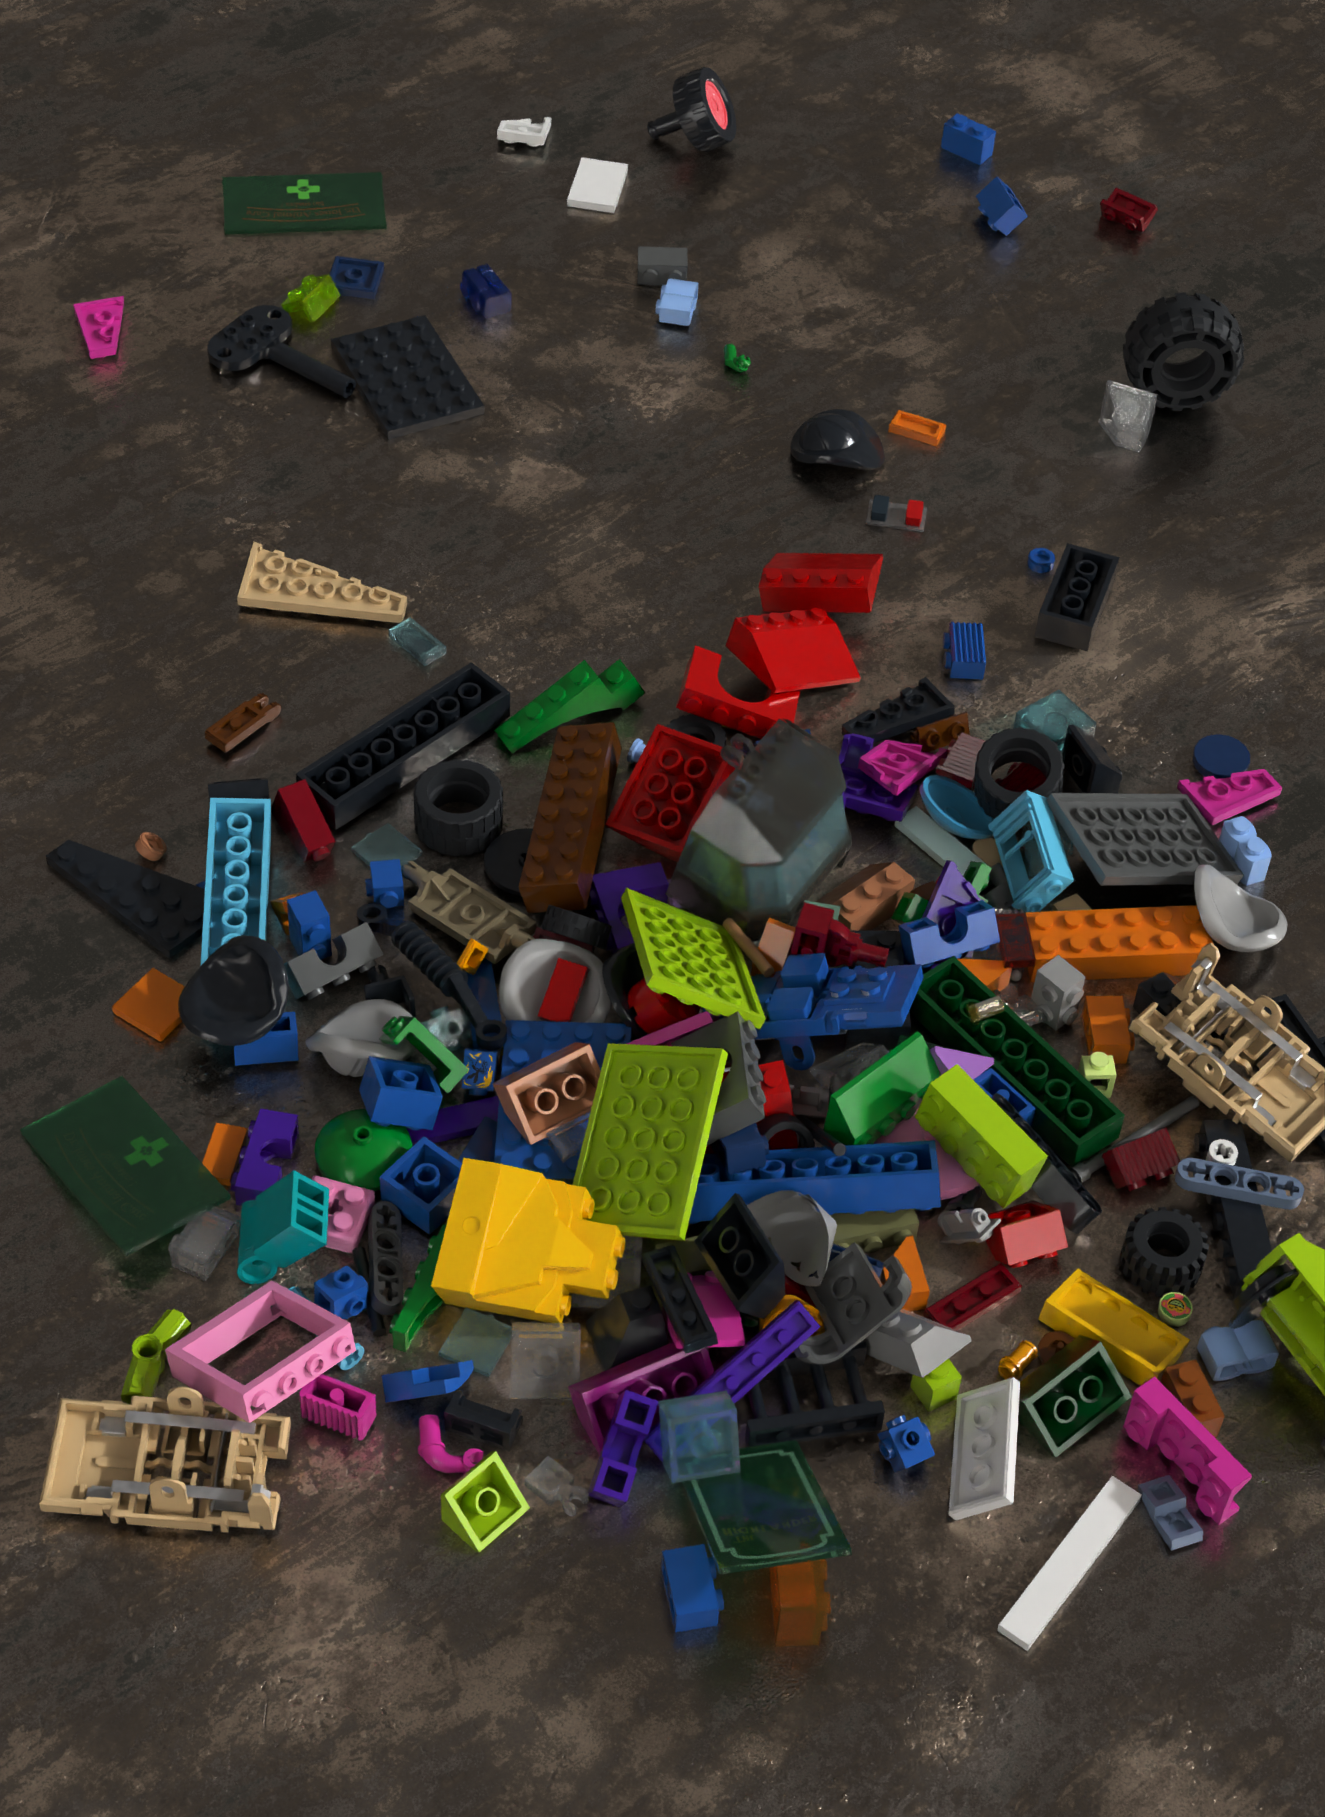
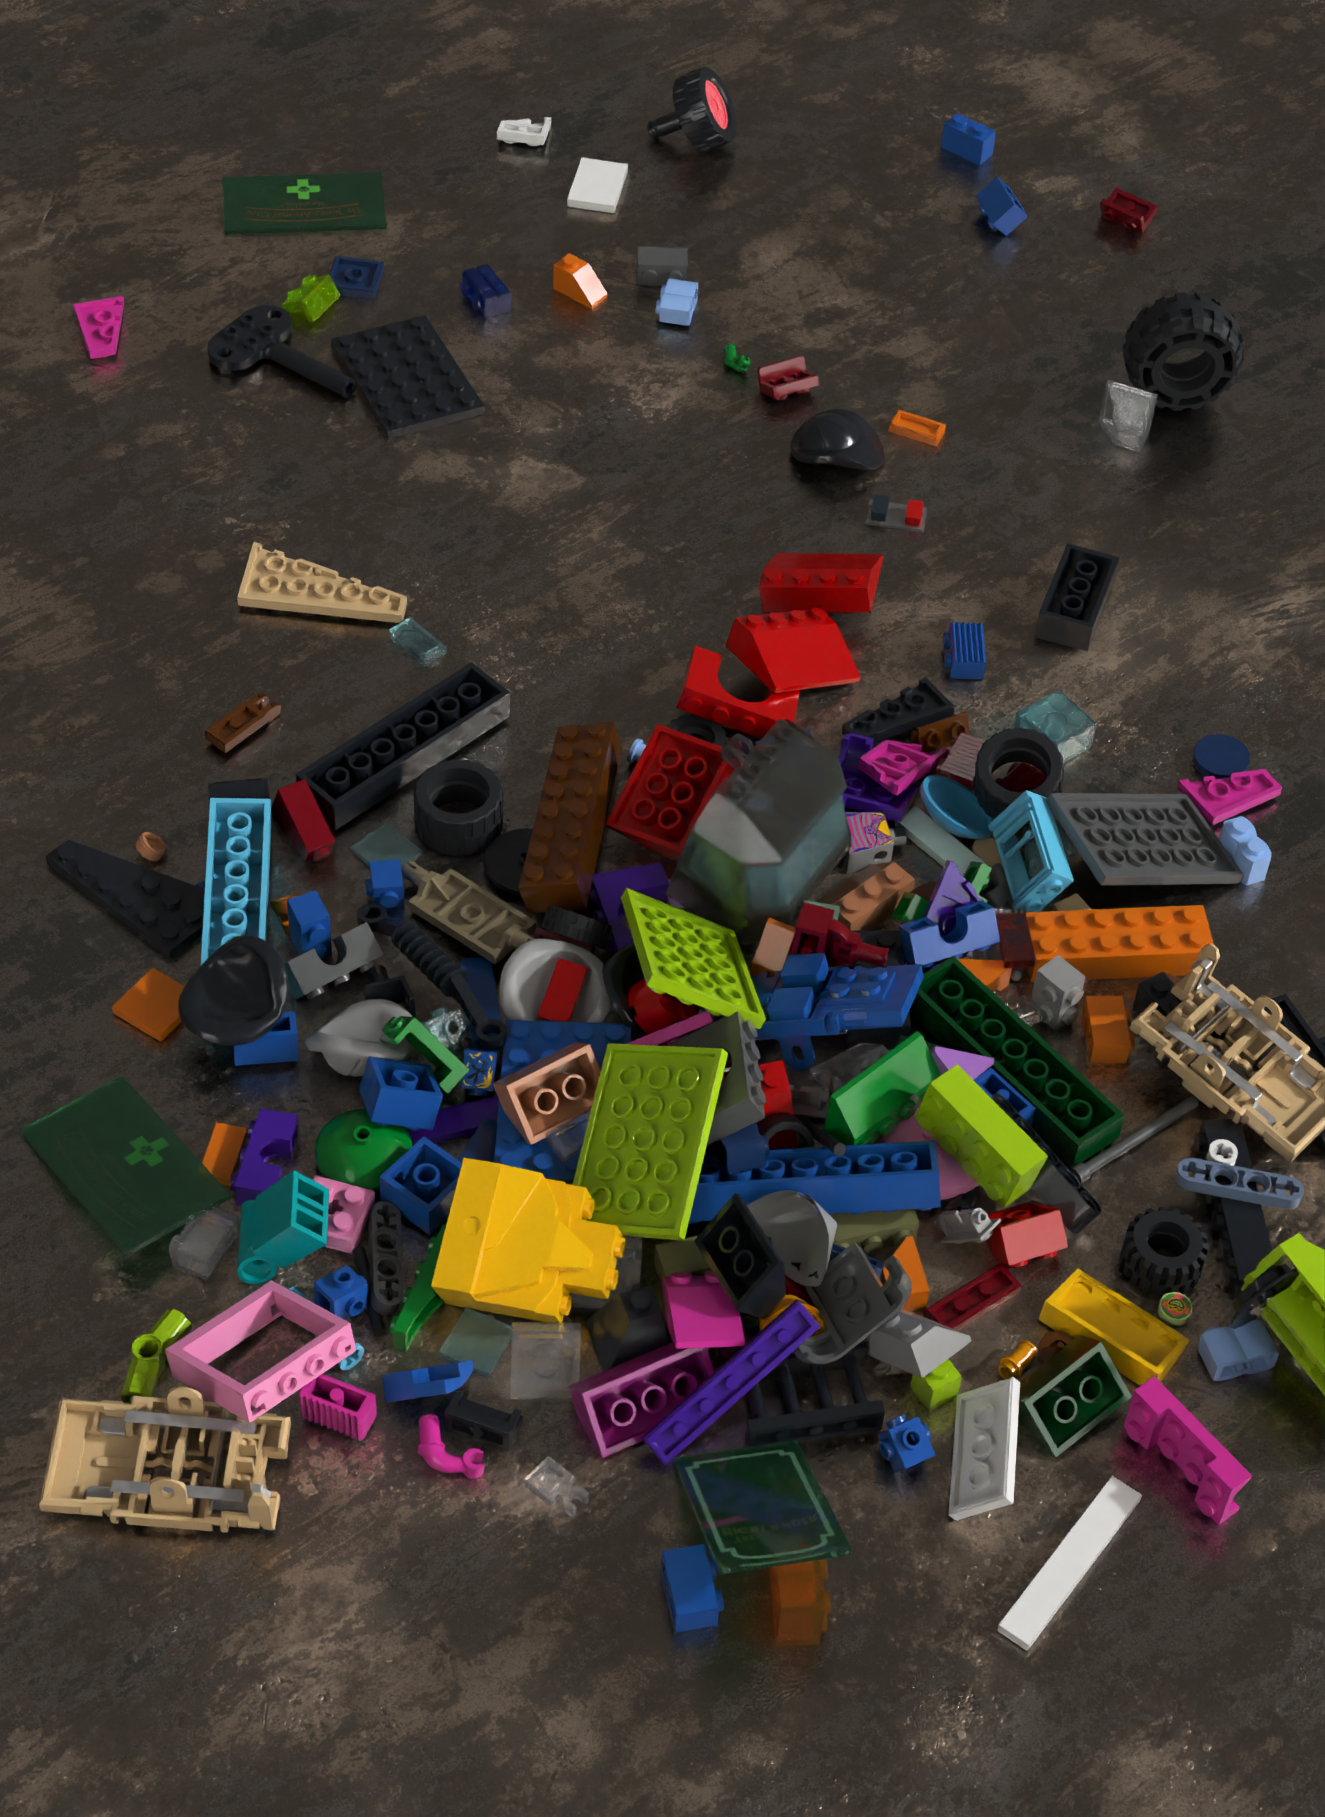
lime slope [441,1451,530,1552] -> none
light orange slope [457,938,489,975] -> none
green arch [494,659,646,754] -> none
dark purple arch [587,1390,659,1507] -> none
black tile [642,1244,718,1354] -> none
clear light blue brick [658,1391,741,1483] -> none
medium nougat piece [723,918,774,977] -> none
clear yellow piece [966,996,1004,1026] -> none
blue tile [1027,548,1055,573] -> none
black slope [1062,724,1122,794] -> none
yellowish green brick [1077,1052,1117,1098] -> none
dark red brick [1102,1128,1180,1192] -> none
sand blue slope [1138,1475,1203,1551] -> none
dark orange brick [1161,1359,1225,1438] -> none
light grey piece [1194,864,1288,952] -> none
none -> orange slope [553,253,607,309]
none -> dark red bracket [757,355,819,400]
none -> light grey torso [834,812,907,874]

